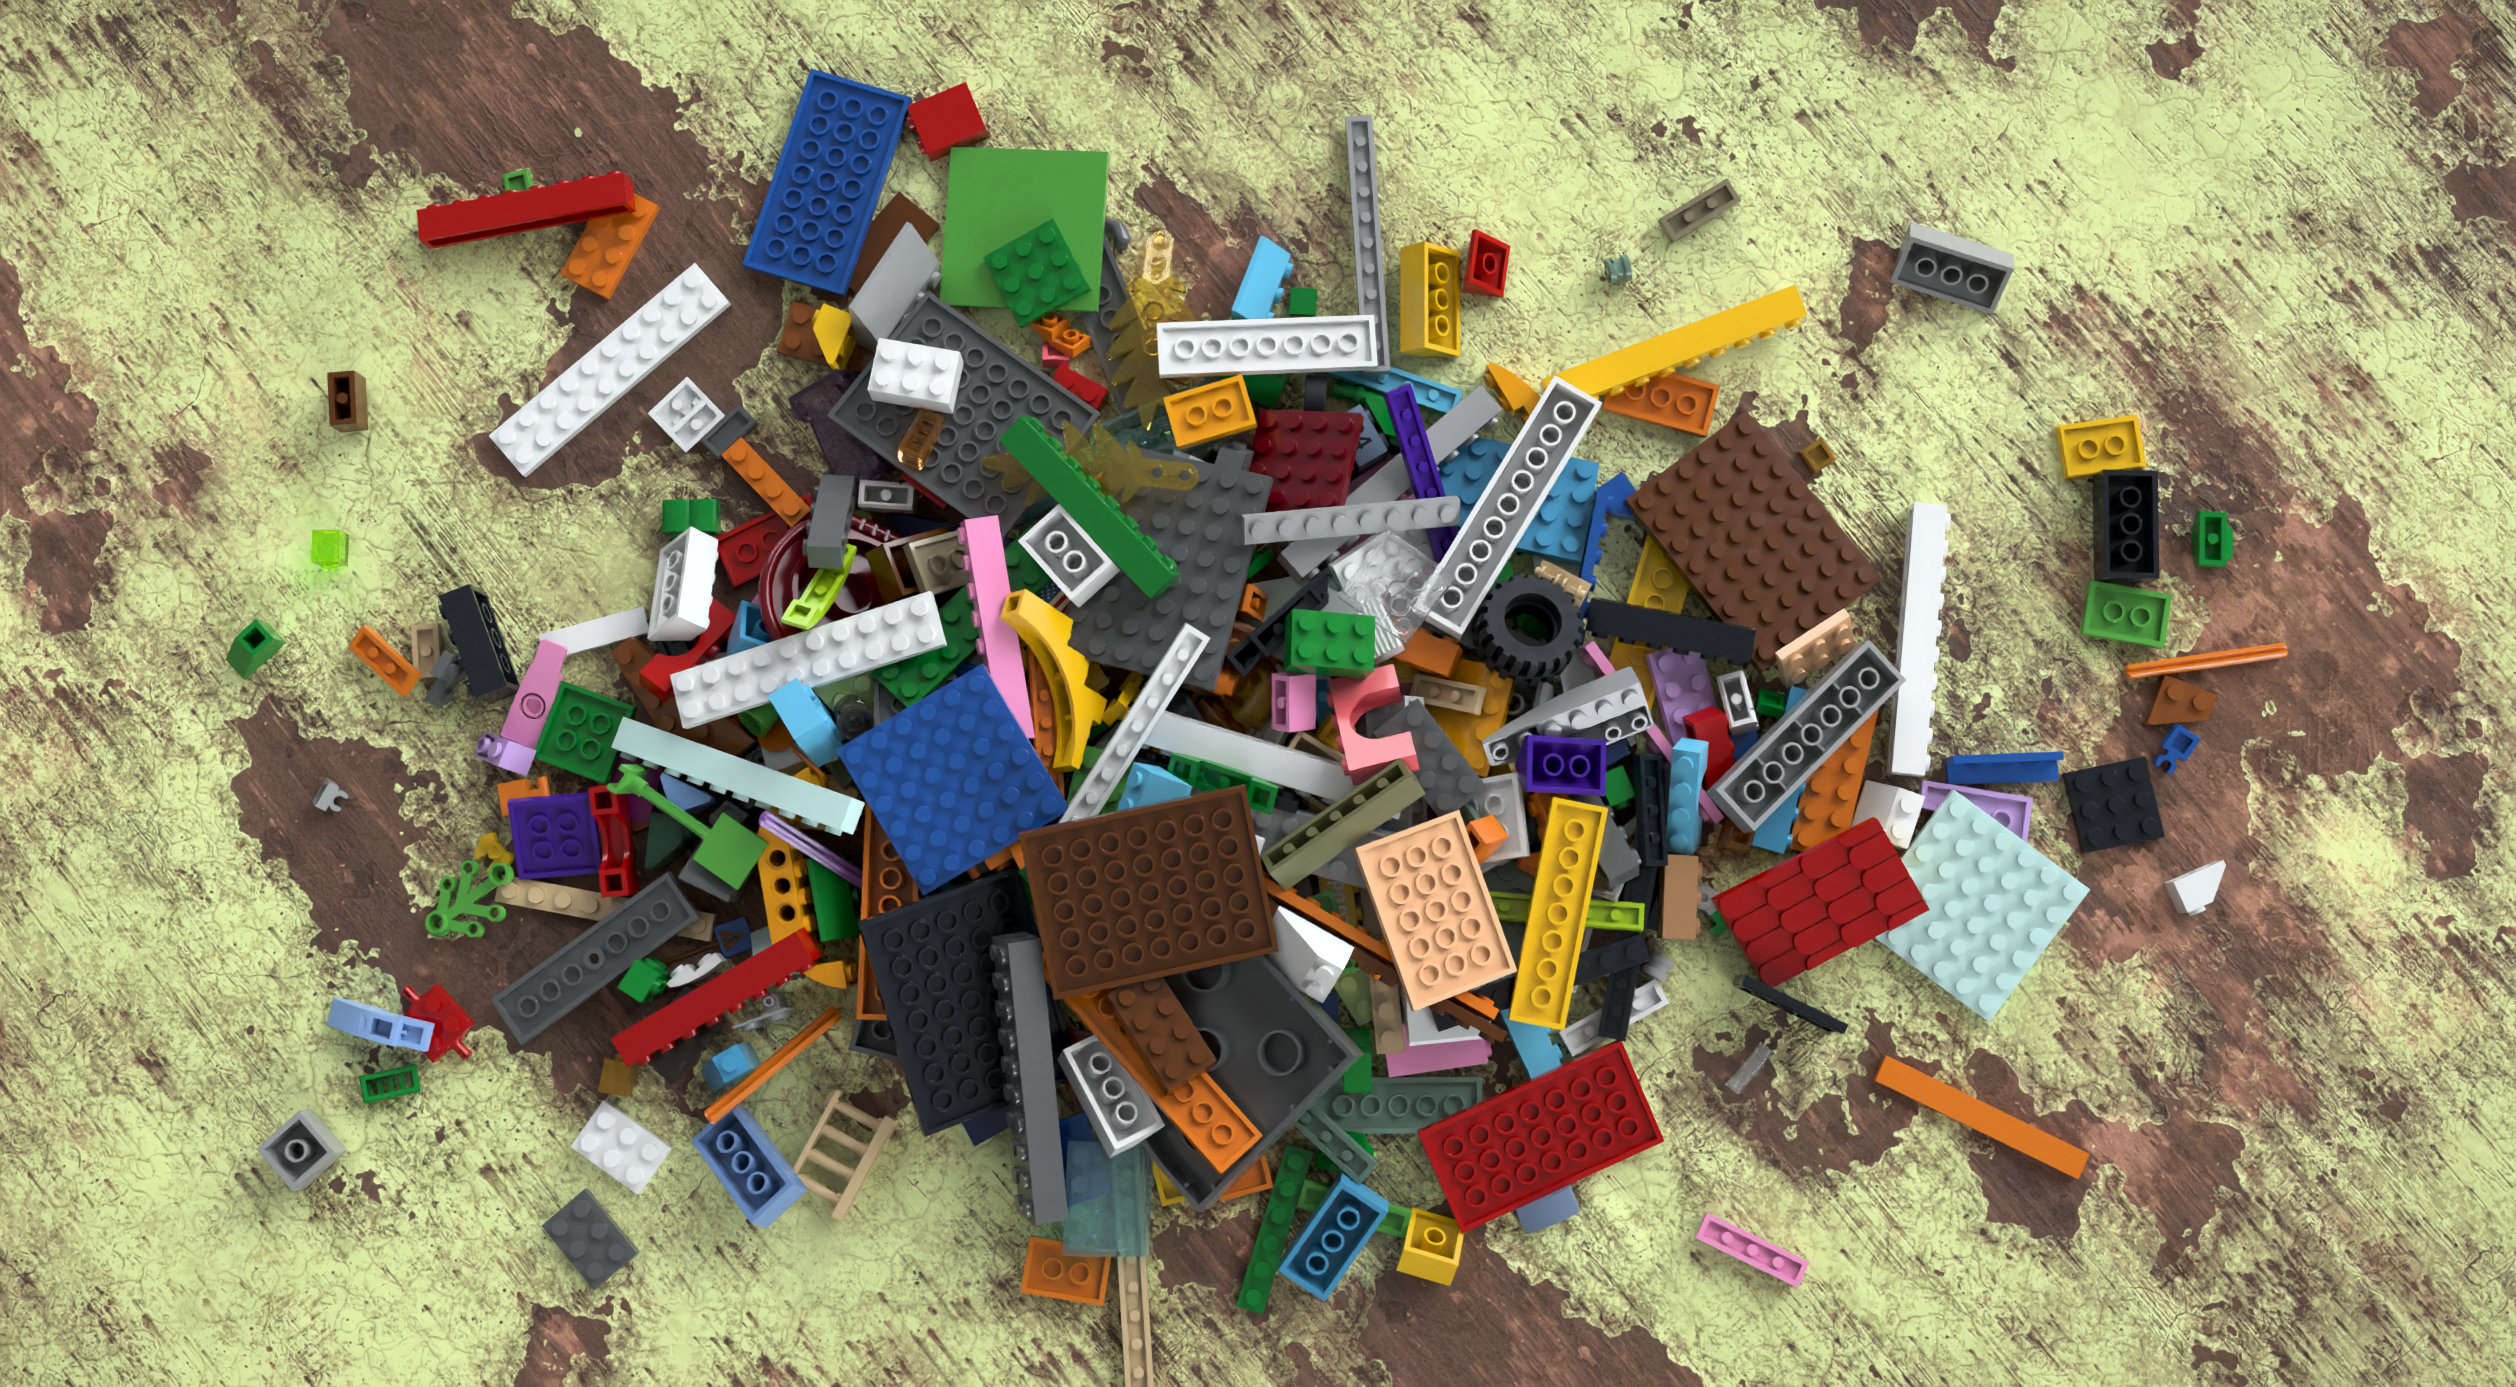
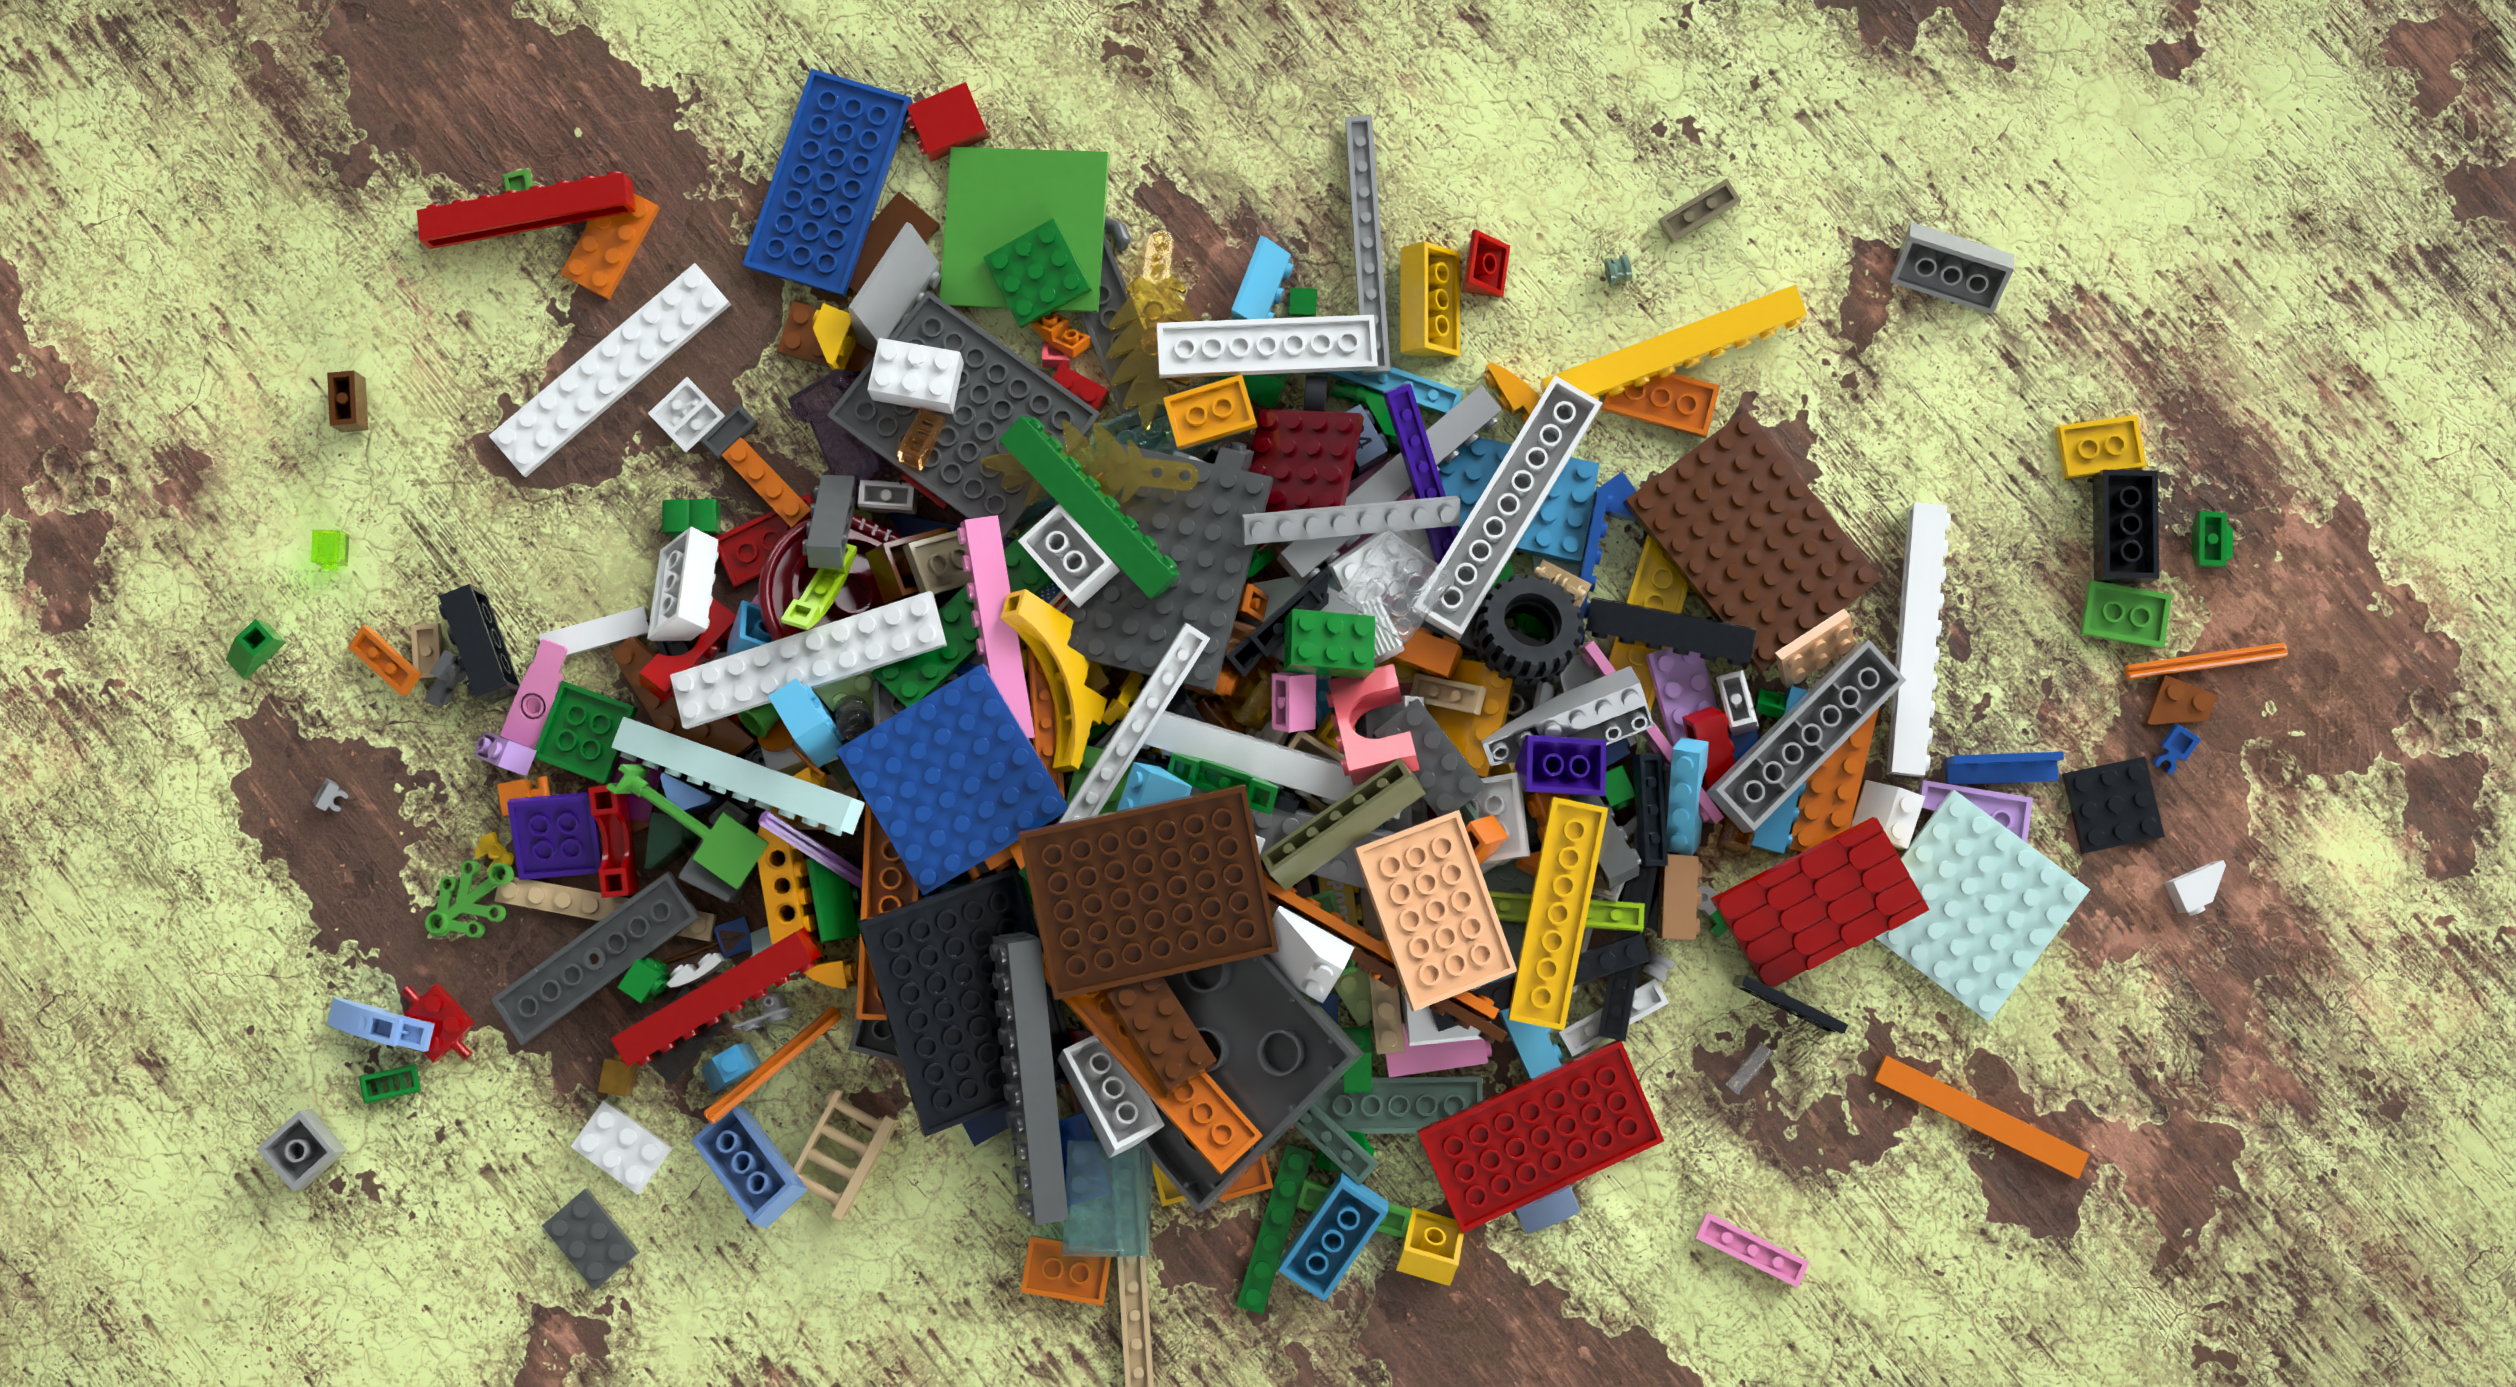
pearl gold tile [1797,437,1837,476] -> none

